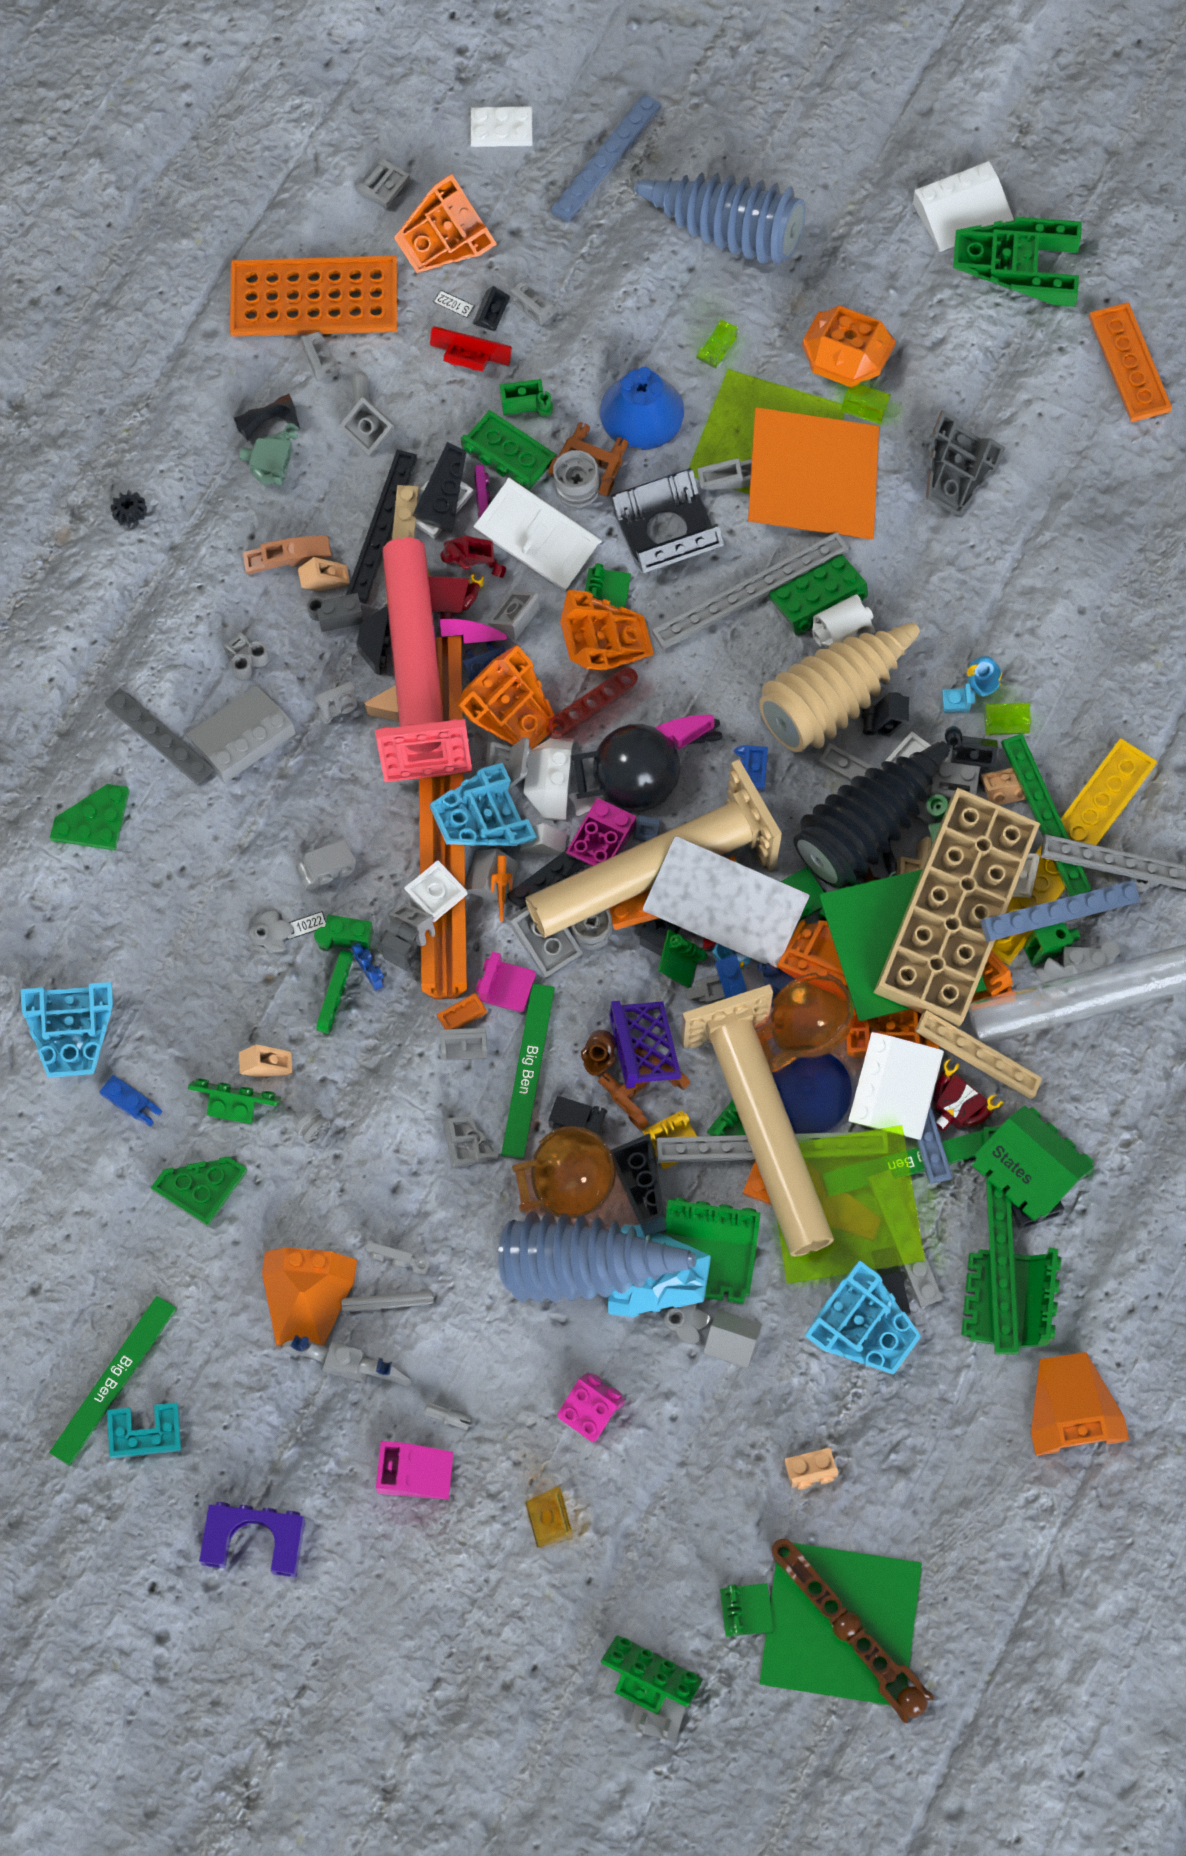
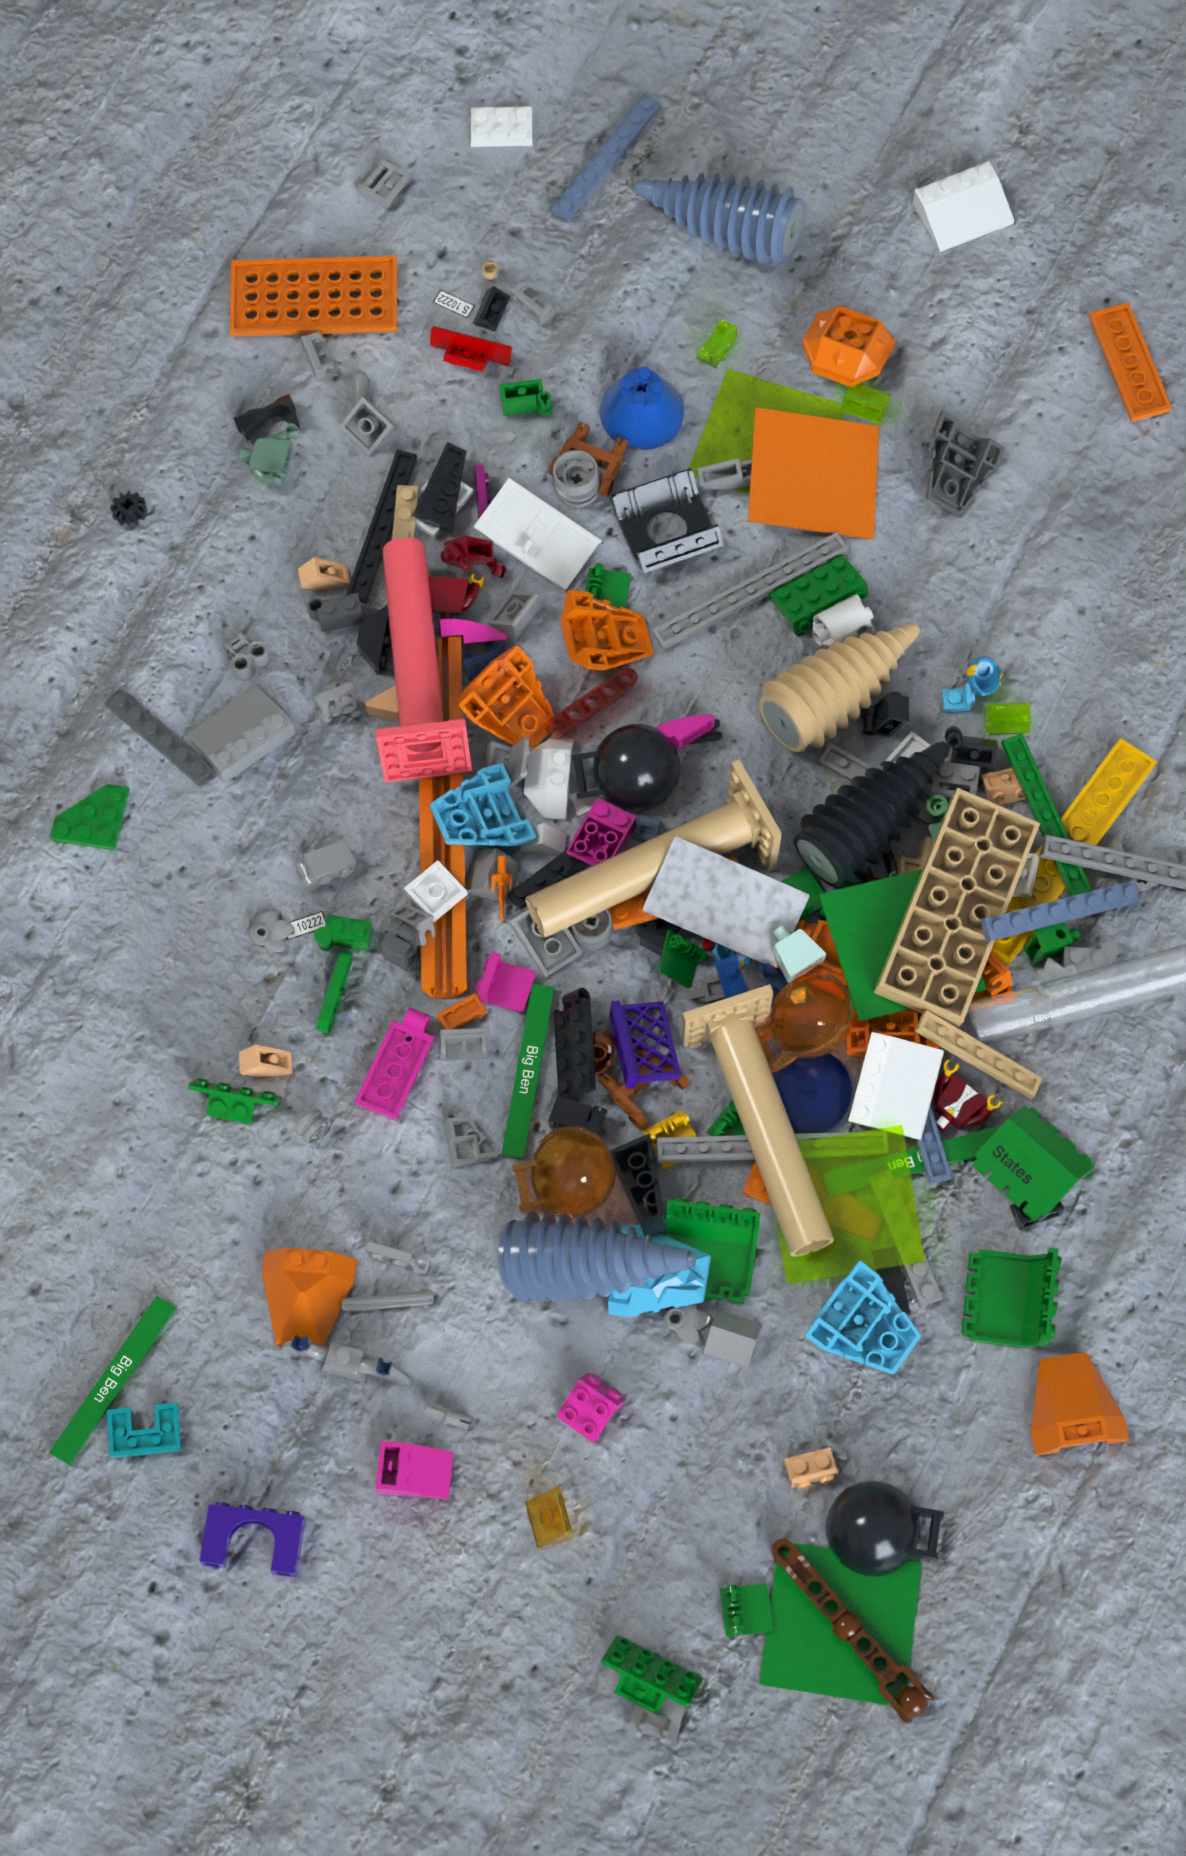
medium azure wedge [21,982,113,1078] -> none
blue hinge [99,1075,162,1127] -> none
green plate [151,1156,248,1227] -> none
nougat slope [242,536,332,575] -> none
blue plate [351,943,384,991] -> none
orange wedge [394,173,497,273] -> none
green bracket [461,410,557,491] -> none
blue plate [733,745,768,791] -> none
green wedge [953,217,1082,307] -> none
green plate [983,1127,1019,1355] -> none
none -> dark pink hinge [354,1007,435,1121]
none -> tan hinge [481,262,498,281]
none -> black hinge [553,988,596,1100]
none -> light aqua torso [773,925,826,983]
none -> black windscreen [826,1481,945,1576]

